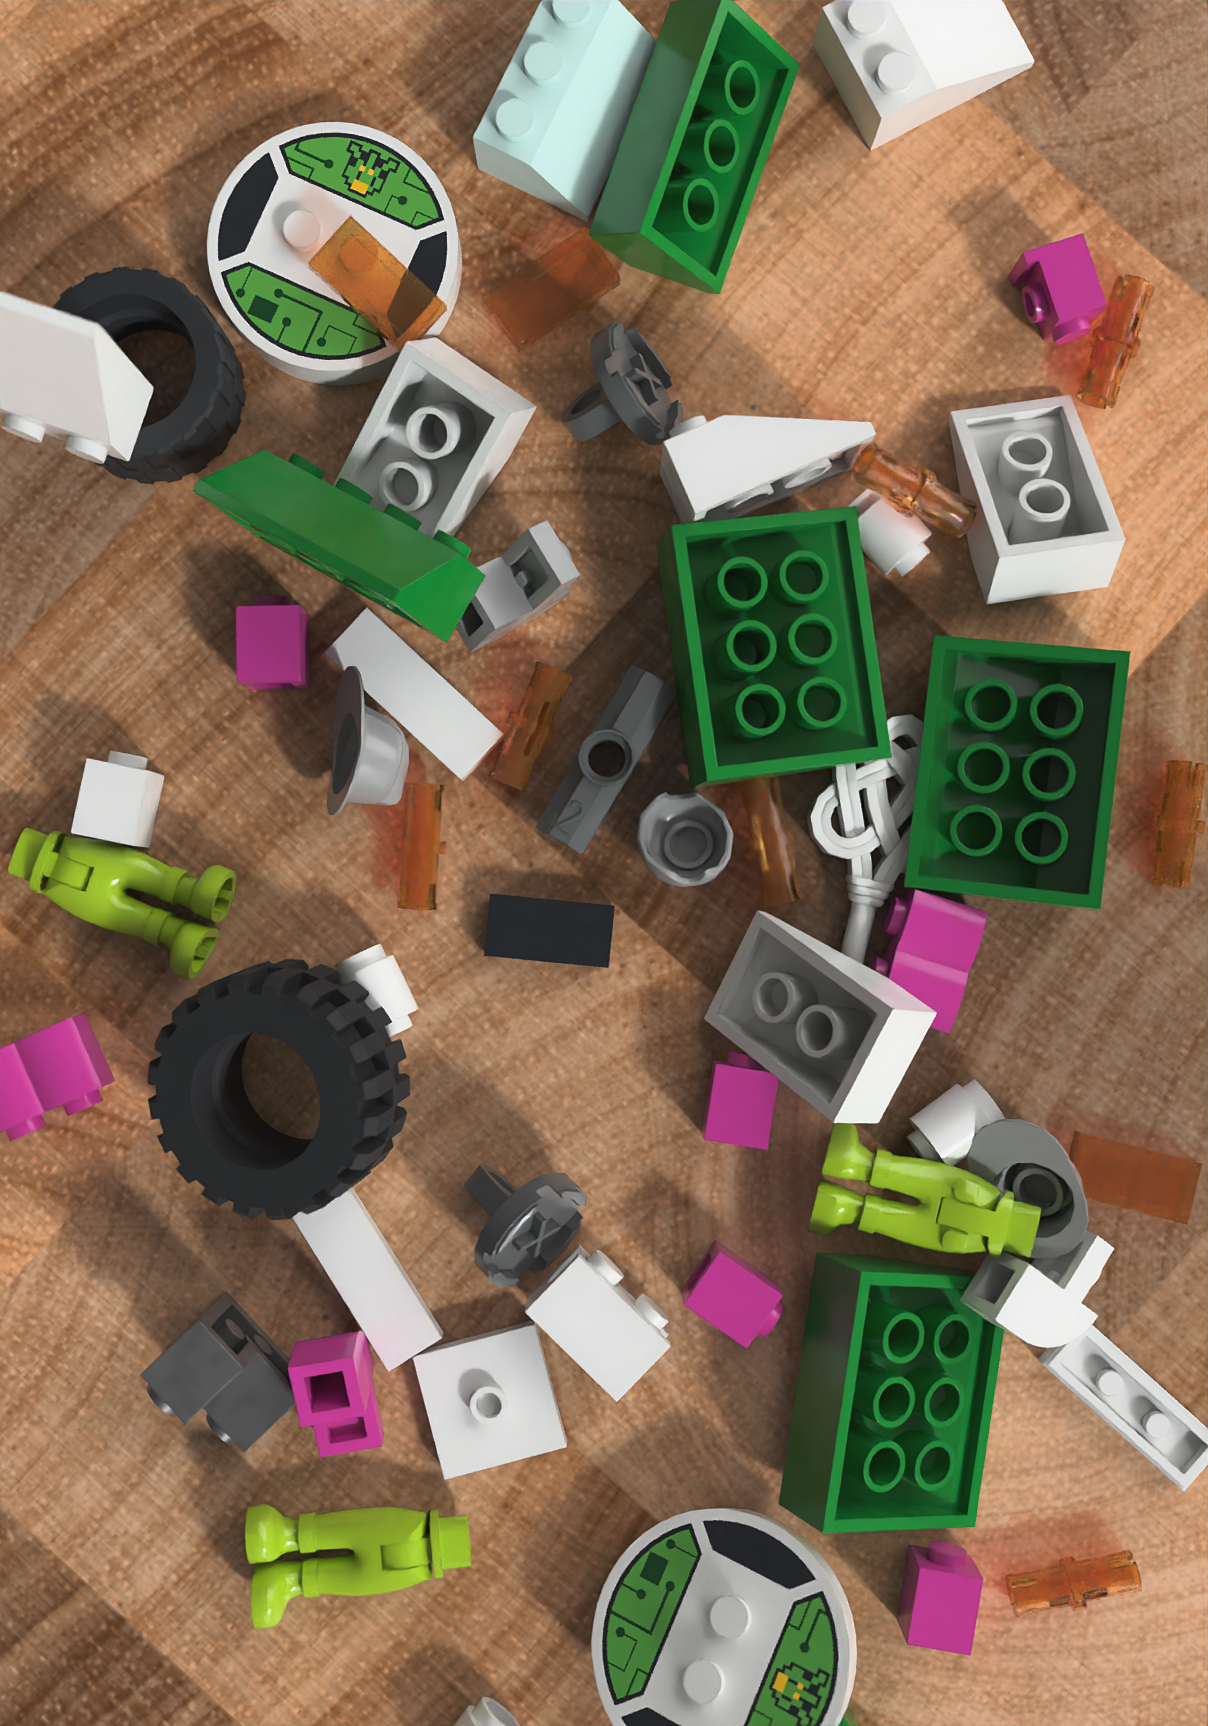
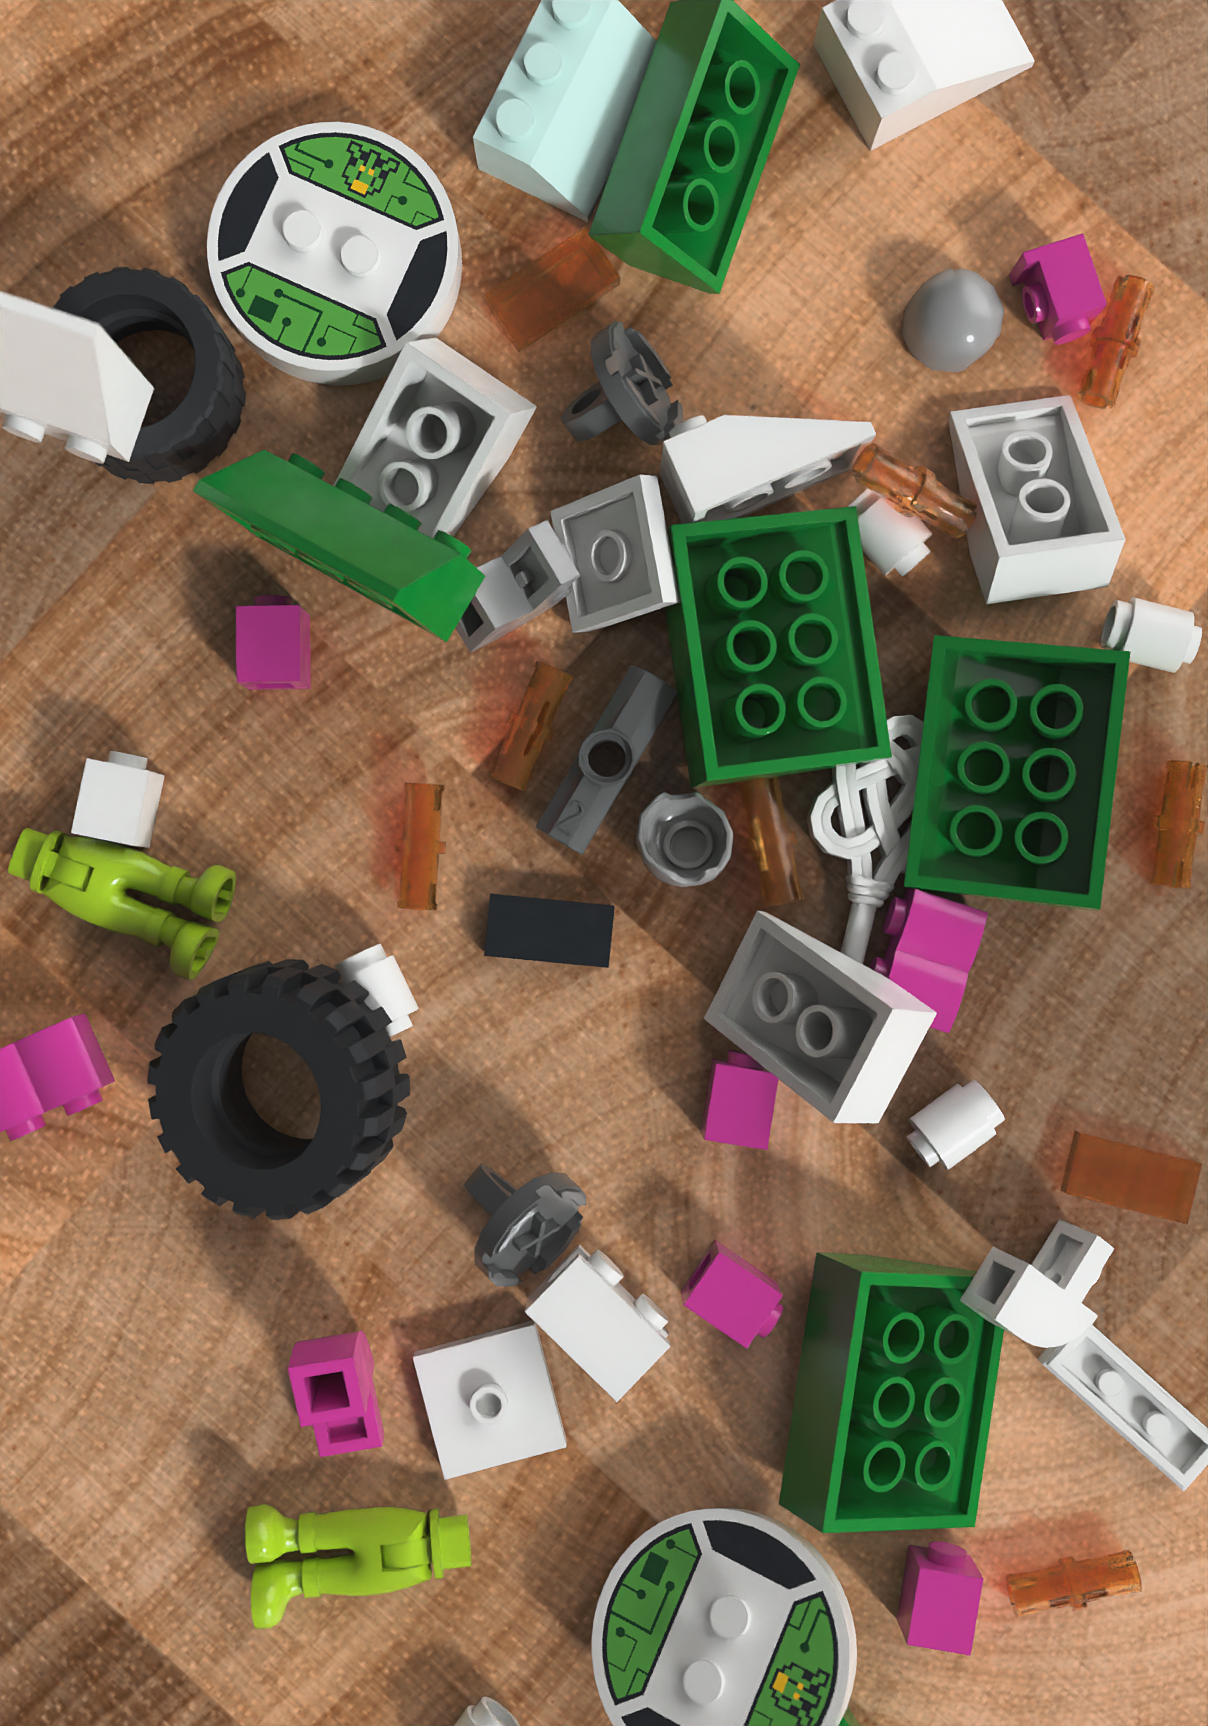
flat silver brick [140,1292,296,1453] -> none
white tile [292,1187,444,1372] -> none
clear orange tile [308,215,447,353] -> none
white tile [324,607,505,781] -> none
light grey piece [327,666,409,816] -> none
lime piece [807,1123,1041,1258] -> none
light grey piece [967,1119,1089,1259] -> none
none -> white plate [550,475,680,633]
none -> light grey hair [902,268,1004,372]
none -> white brick [1100,597,1202,673]

